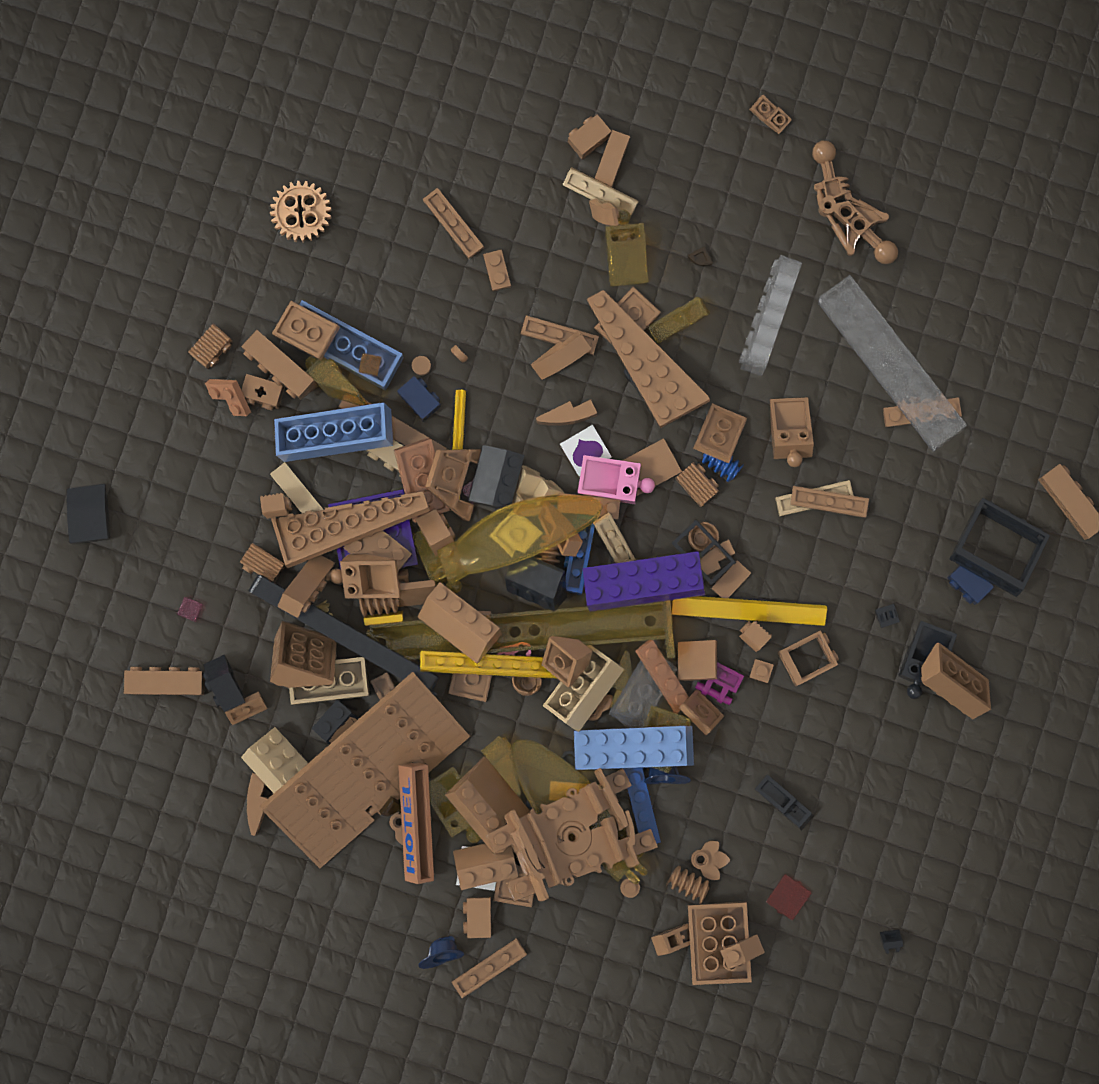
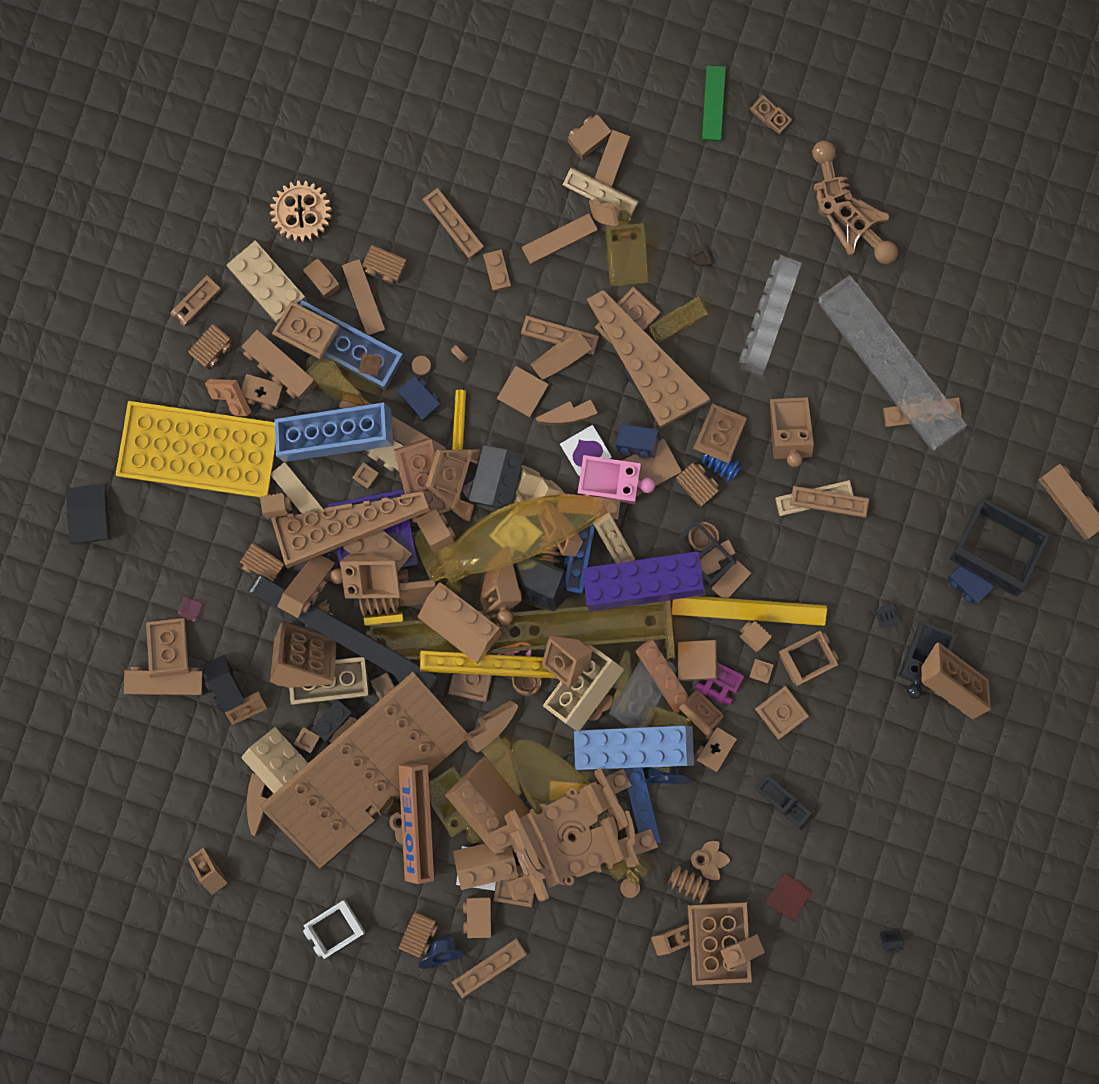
none -> yellow plate [116,401,276,498]
none -> medium nougat tile [146,618,189,678]
none -> medium nougat plate [170,275,221,327]
none -> medium nougat slope [188,847,228,895]
none -> tan brick [227,241,307,324]
none -> medium nougat plate [294,727,320,753]
none -> medium nougat slope [303,259,341,300]
none -> white window [303,900,365,959]
none -> medium nougat tile [342,259,385,336]
none -> medium nougat plate [352,462,379,489]
none -> medium nougat brick [362,245,407,284]
none -> medium nougat brick [398,911,438,958]
none -> medium nougat slope [465,700,518,753]
none -> medium nougat slope [480,547,522,625]
none -> medium nougat tile [497,366,549,418]
none -> medium nougat tile [522,214,597,265]
none -> dark blue brick [616,424,660,459]
none -> medium nougat brick [695,727,737,772]
none -> green tile [702,66,726,142]
none -> medium nougat tile [755,686,809,740]

